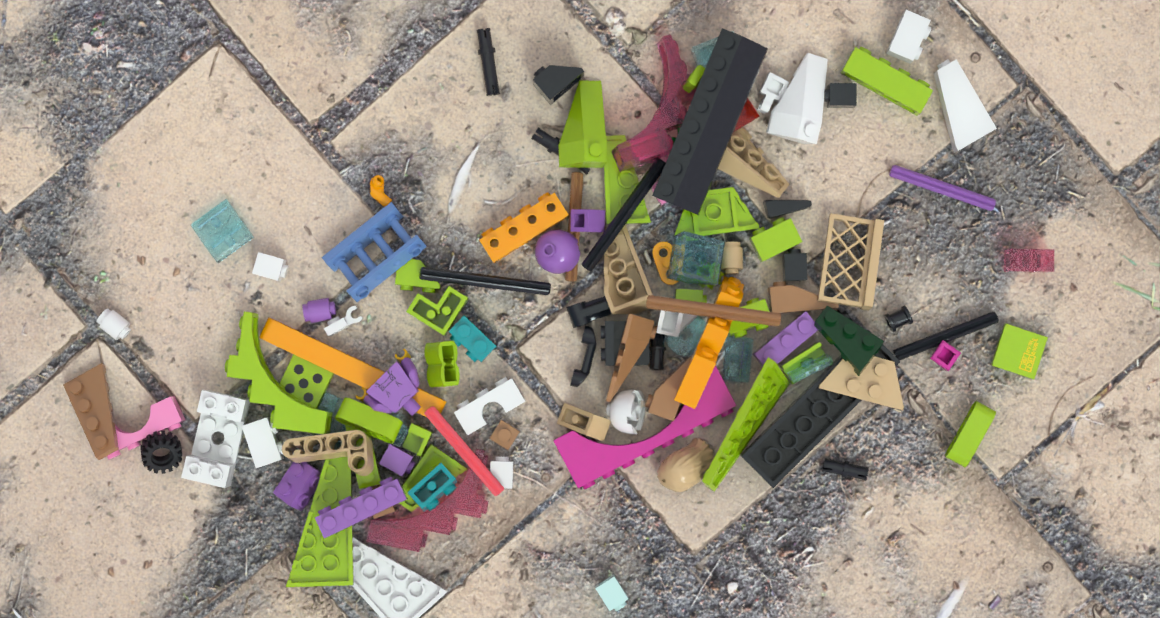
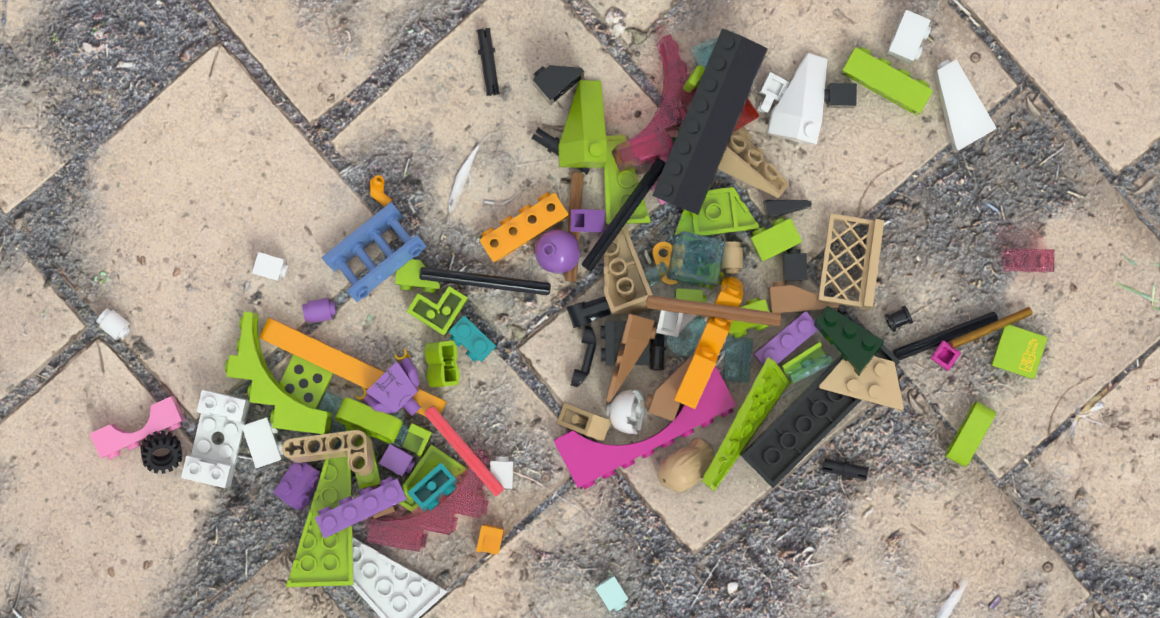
medium nougat wing [63,363,119,460] -> none
clear light blue slope [191,199,254,263] -> none
white plate [324,306,363,336] -> none
white arch [454,377,525,435] -> none
medium nougat plate [489,420,520,450] -> none
medium lavender axle [889,165,996,211] -> none
none -> light orange panel [476,524,504,554]
none -> clear light blue tile [645,262,668,287]
none -> pearl gold bar [949,307,1033,349]

